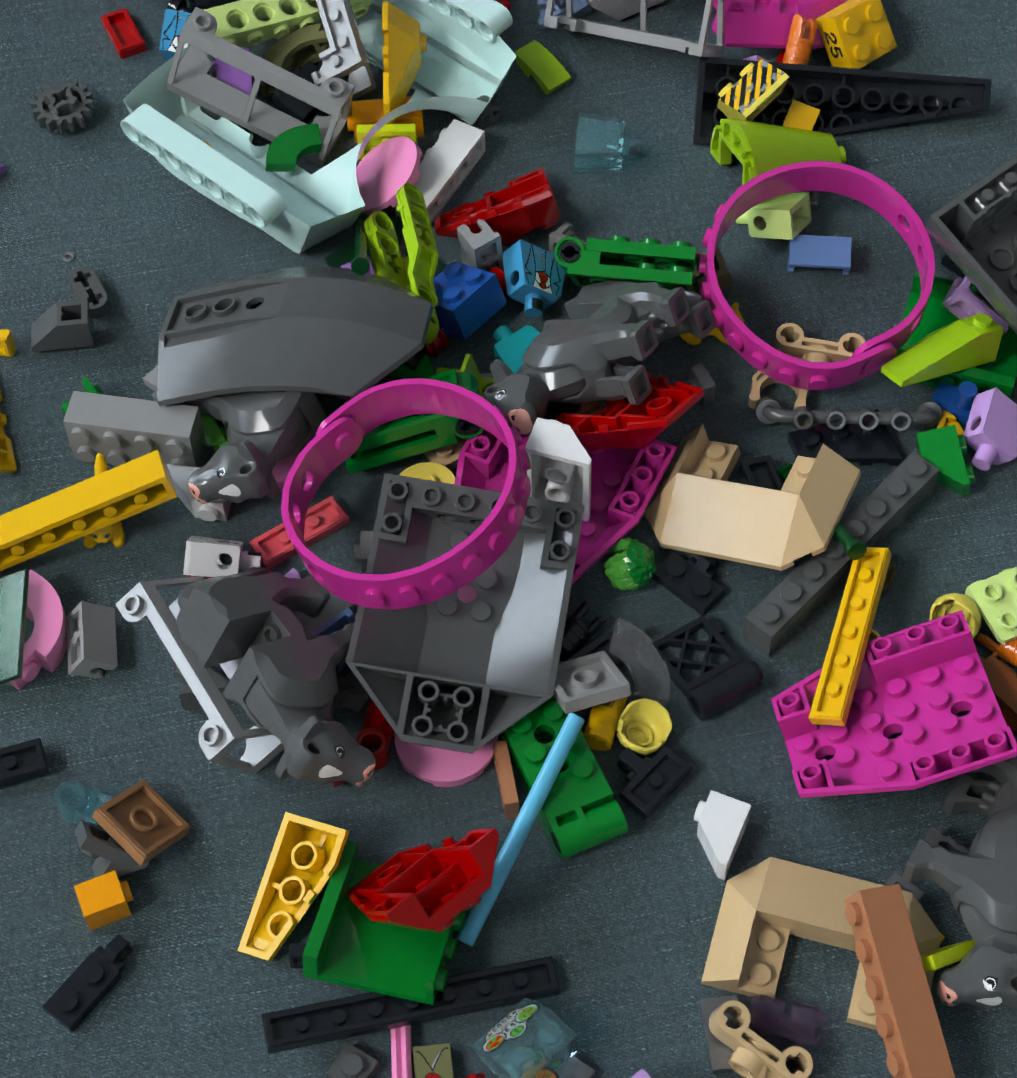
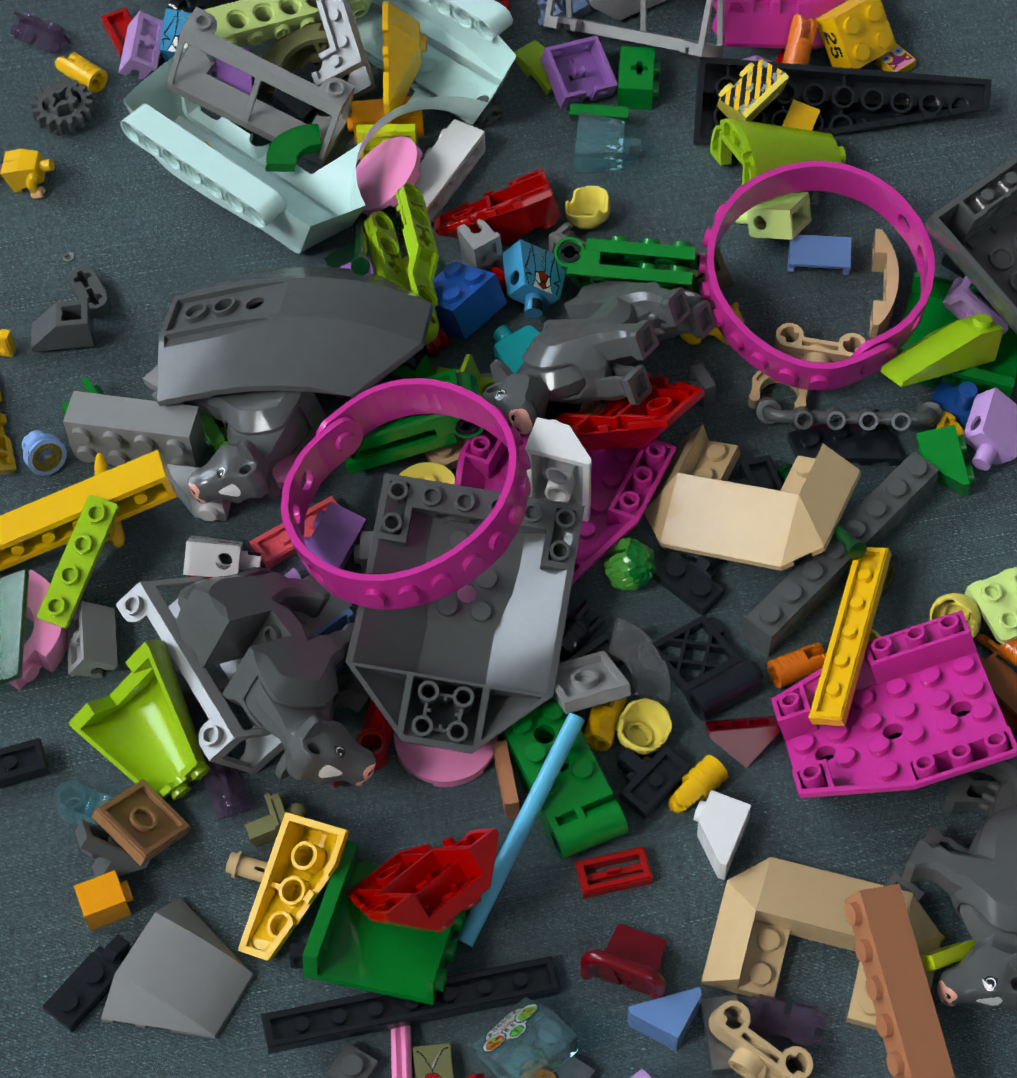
none -> yellow piece [0,149,55,199]
none -> clear purple hinge [11,11,72,54]
none -> light blue piece [22,430,67,476]
none -> lime bracket [37,495,120,629]
none -> yellow hinge [54,52,108,93]
none -> lime cone [68,640,211,801]
none -> light grey wedge [101,897,254,1039]
none -> lavender hinge [119,11,163,79]
none -> clear purple hinge [203,751,251,821]
none -> tan pin [226,851,268,883]
none -> olive piece [245,792,306,847]
none -> medium lavender brick [297,502,366,572]
none -> medium lavender piece [540,35,618,109]
none -> light yellow hair [565,186,610,230]
none -> green tile [569,103,629,124]
none -> red tile [575,846,653,899]
none -> dark red piece [580,923,667,1000]
none -> green brick [617,46,660,110]
none -> medium blue slope [627,987,702,1051]
none -> yellow hinge [667,755,729,814]
none -> slope [705,716,779,769]
none -> orange hinge [767,642,827,689]
none -> tan slope [869,229,899,339]
none -> tile [875,44,916,73]

